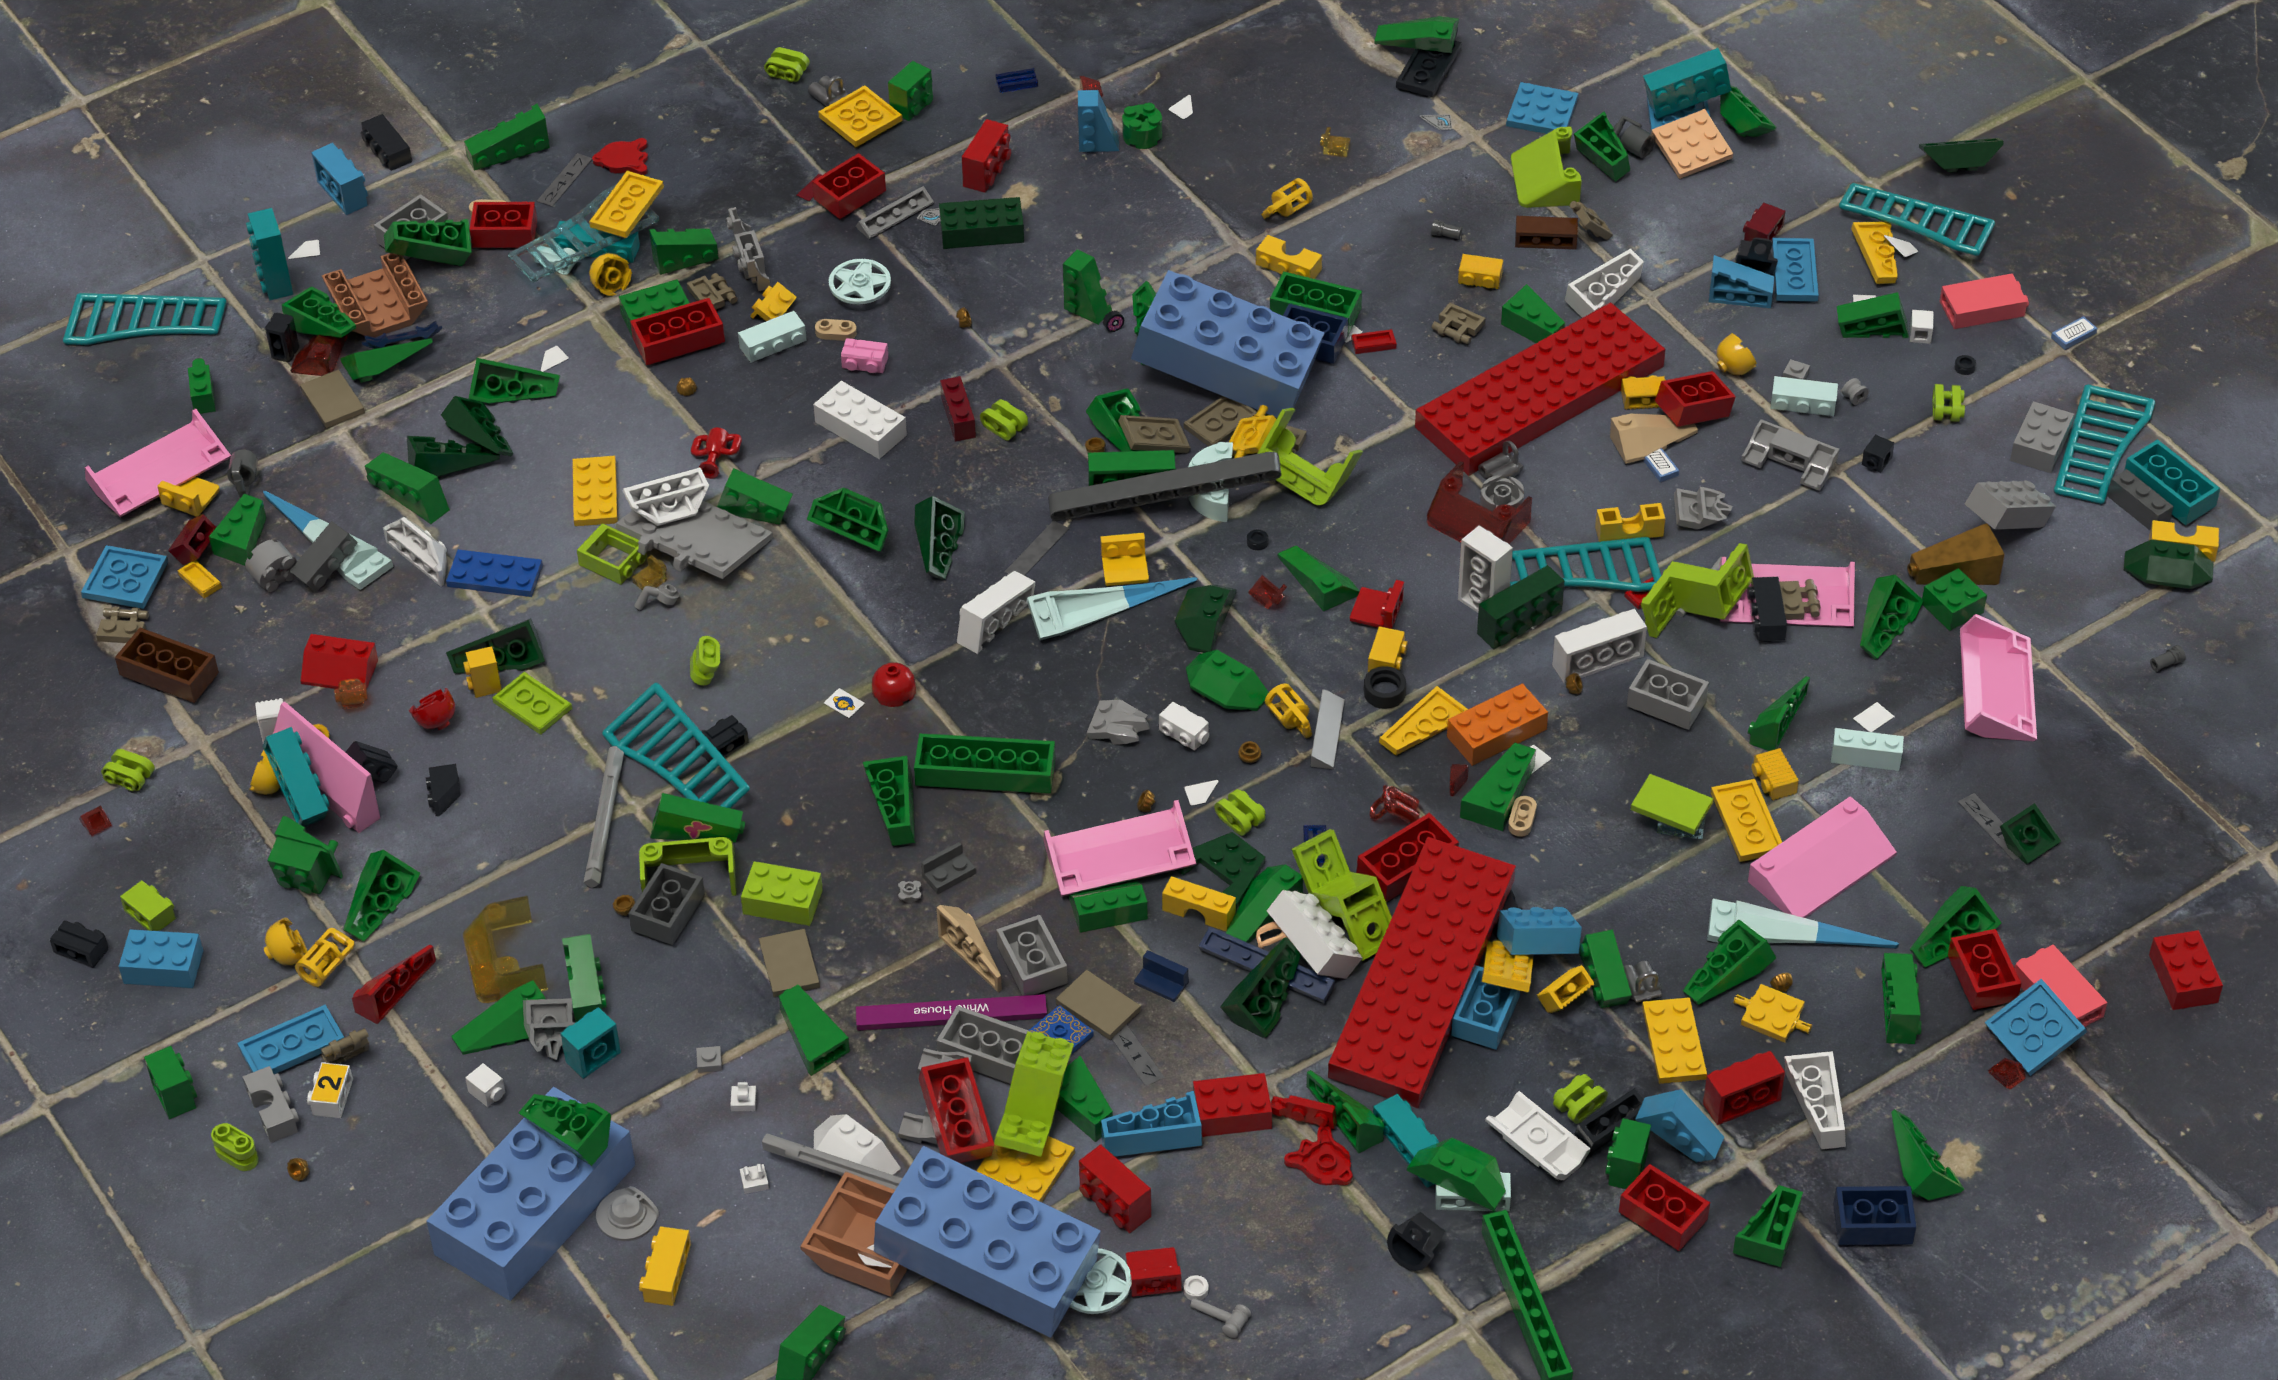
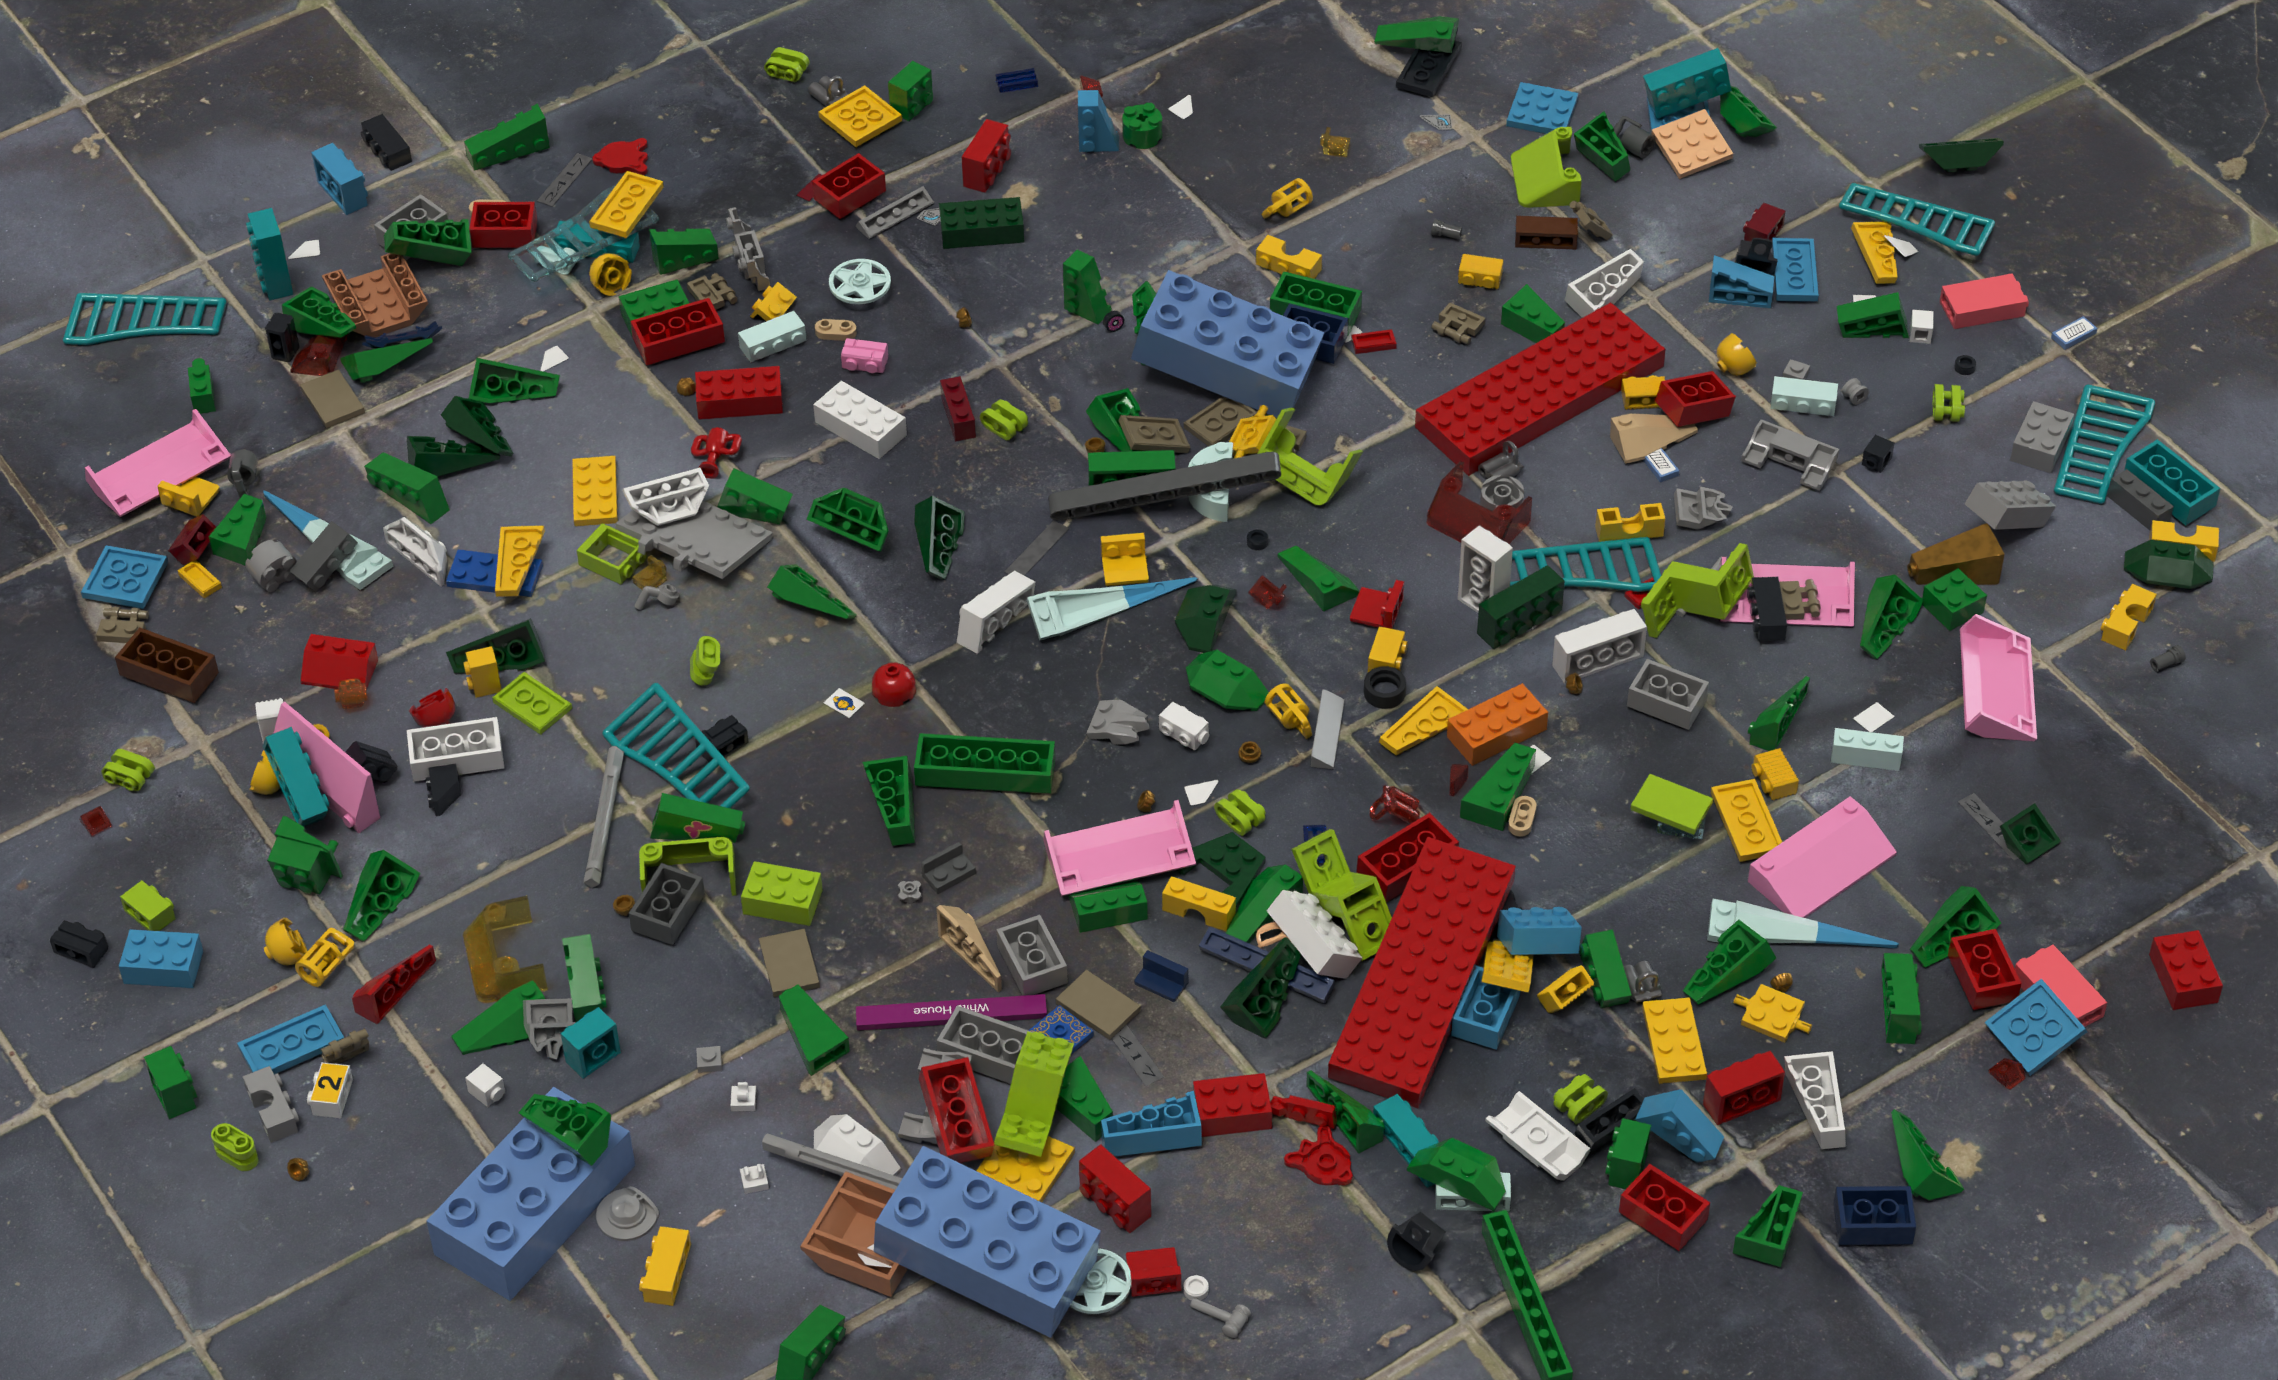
none -> white brick [407,717,504,781]
none -> yellow wing [495,526,545,597]
none -> red brick [695,366,783,420]
none -> green wedge [767,564,857,619]
none -> yellow arch [2100,584,2157,651]

